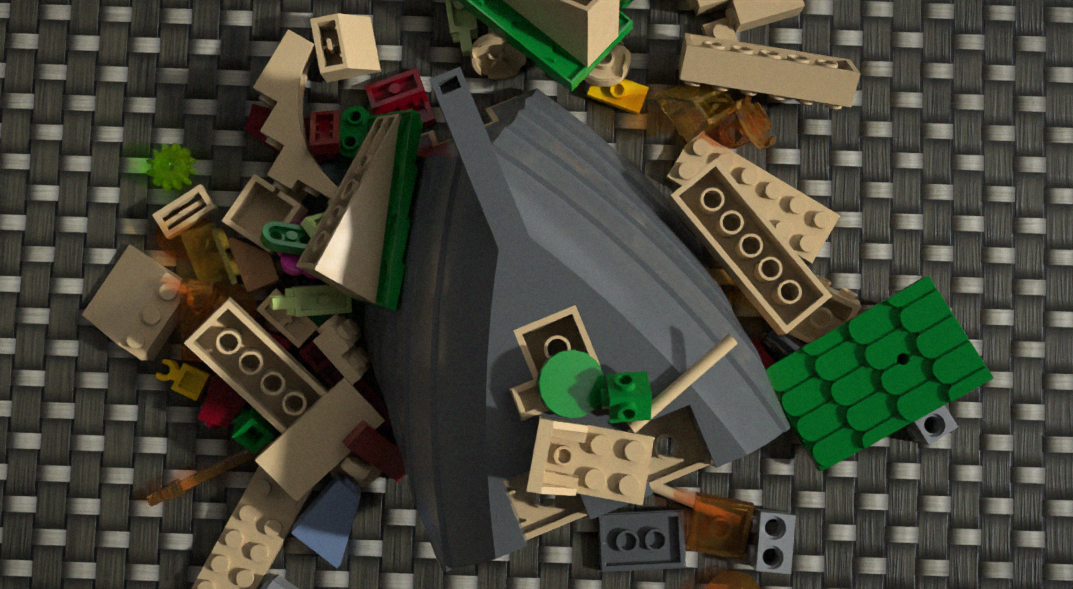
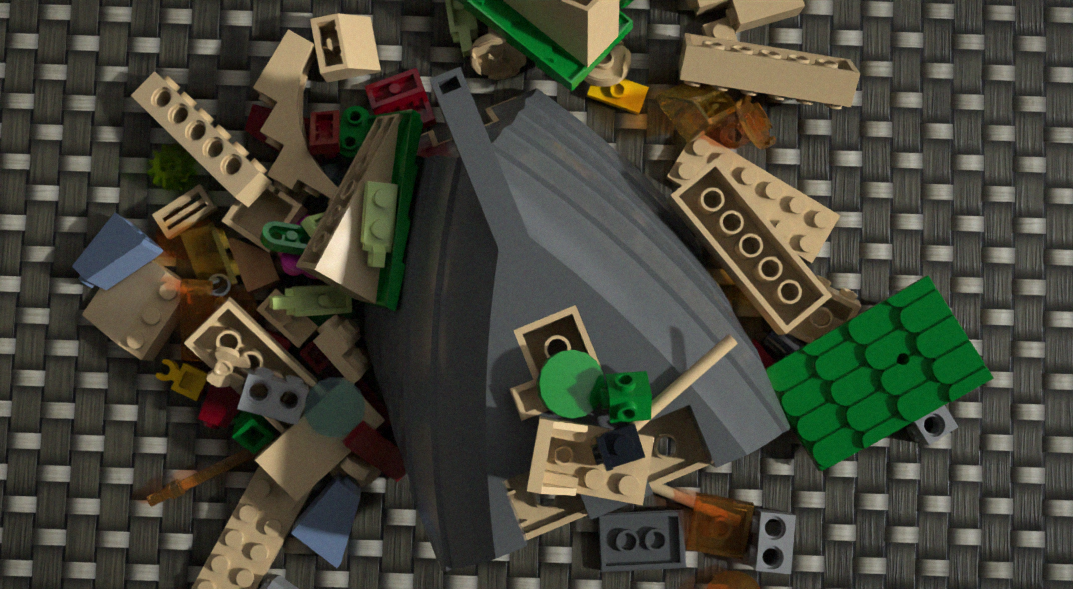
none -> sand blue slope [72,213,163,290]
none -> tan brick [131,71,272,207]
none -> tan piece [206,347,251,388]
none -> dark grey hinge [207,274,231,297]
none -> light grey brick [237,367,308,425]
none -> clear light blue tile [305,377,365,437]
none -> yellowish green hinge [360,181,398,268]
none -> black bracket [590,423,645,472]

